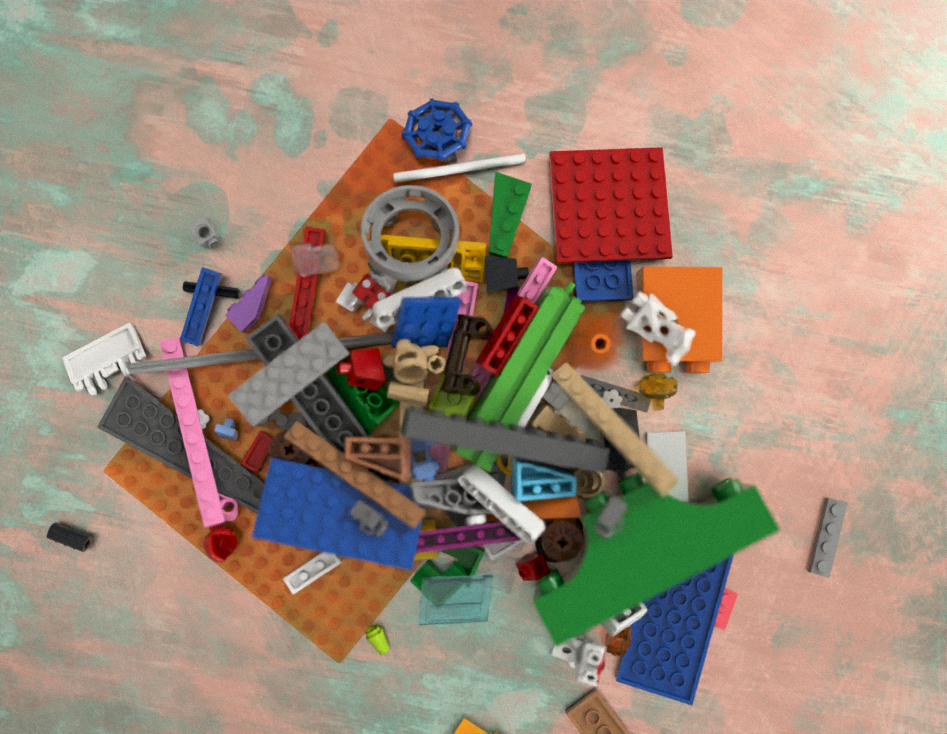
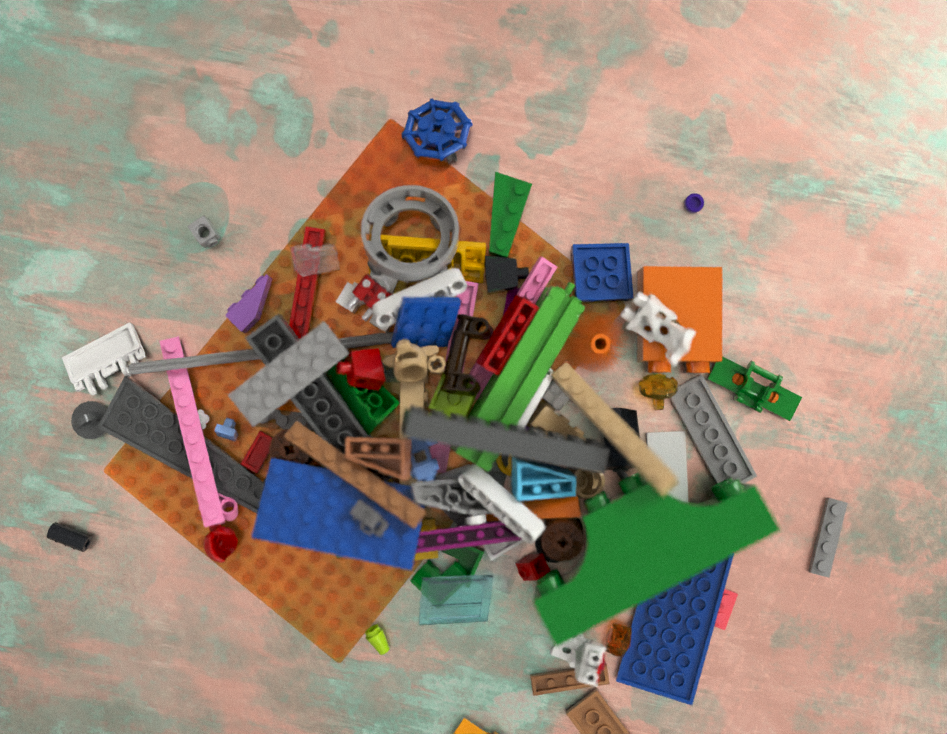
blue plate [180,267,222,346] -> none
black axle [183,281,240,299] -> none
white tile [282,552,343,594] -> none
tan axle [387,381,430,406] -> none
white piece [393,153,526,183] -> none
red plate [549,147,673,264] -> none
flat silver sticker [580,375,652,413] -> none
flat silver piece [594,496,628,539] -> none
white plant [601,389,622,408] -> none
white brick [601,603,647,637] -> none
none -> dark grey tile [71,401,107,439]
none -> medium nougat tile [530,663,610,696]
none -> light grey plate [667,374,757,484]
none -> dark purple tile [684,193,704,213]
none -> green piece [707,356,802,421]

